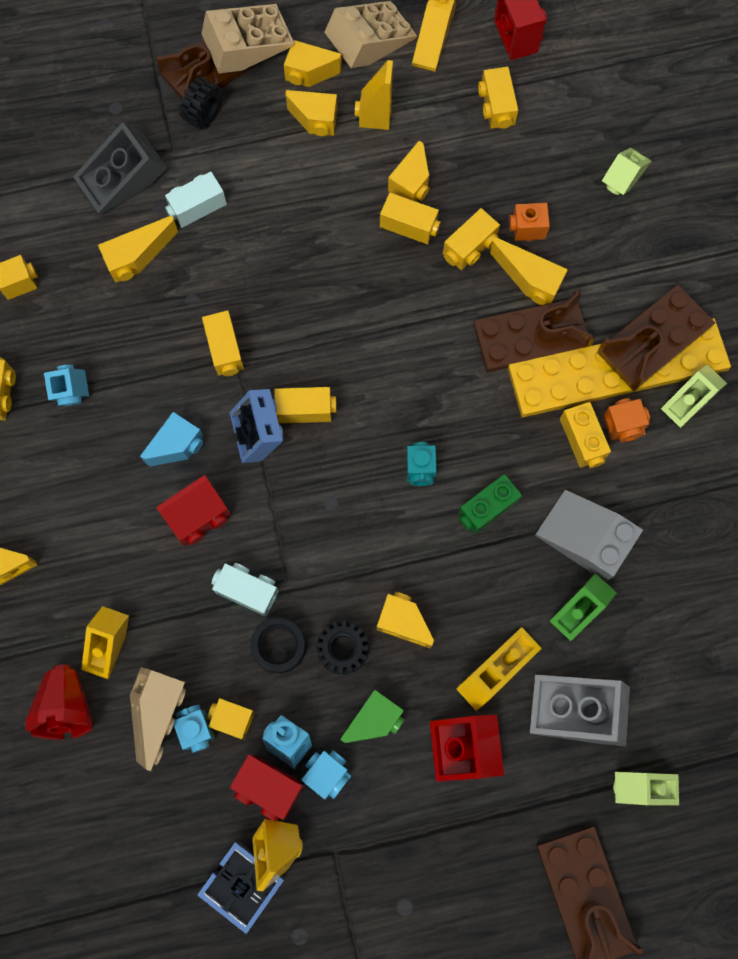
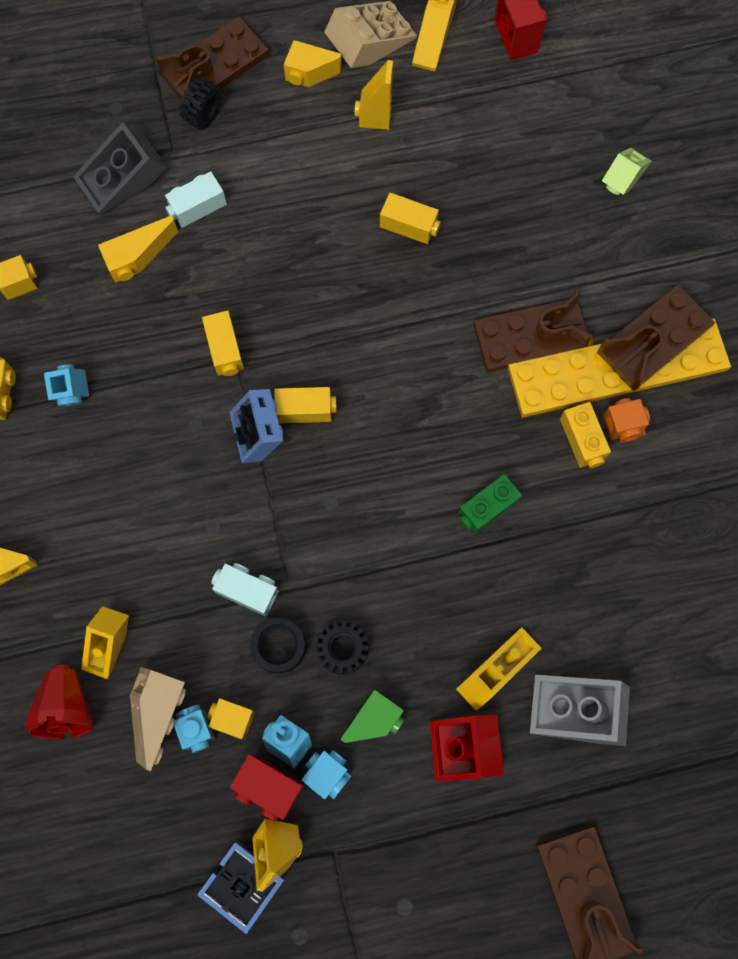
medium azure slope [140,412,204,467] -> none
red slope [156,475,231,546] -> none
tan slope [201,4,294,73] -> none
yellow slope [286,90,338,136] -> none
yellow slope [377,592,434,649] -> none
yellow slope [388,141,430,202] -> none
teal brick [406,442,436,486] -> none
yellow brick [443,208,500,271] -> none
yellow brick [478,67,518,129] -> none
yellow slope [490,237,568,305] -> none
orange brick [509,203,550,241] -> none
light grey slope [535,490,643,582] -> none
bright green slope [550,573,617,641] -> none
yellowish green slope [613,772,679,805] -> none
yellowish green slope [661,365,727,428] -> none

